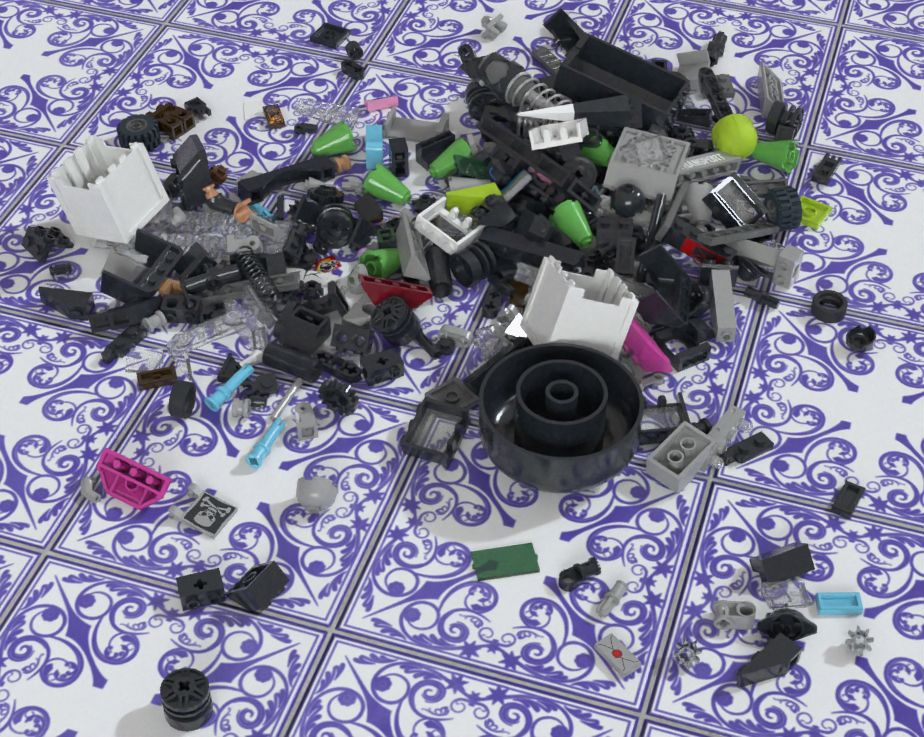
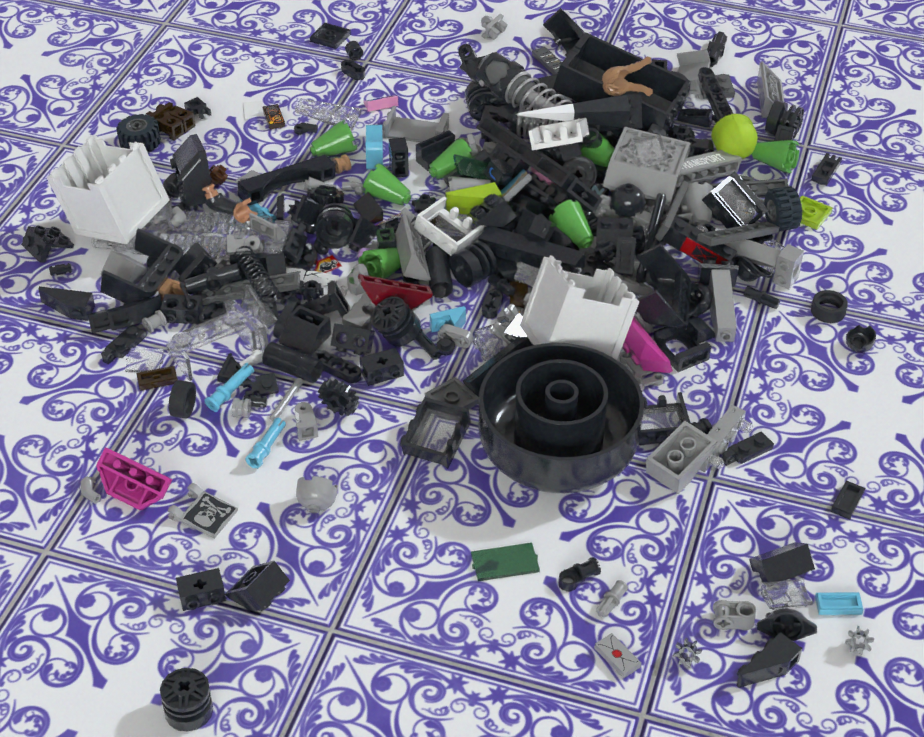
none -> medium azure slope [429,306,466,332]
none -> medium nougat hair [602,56,653,97]

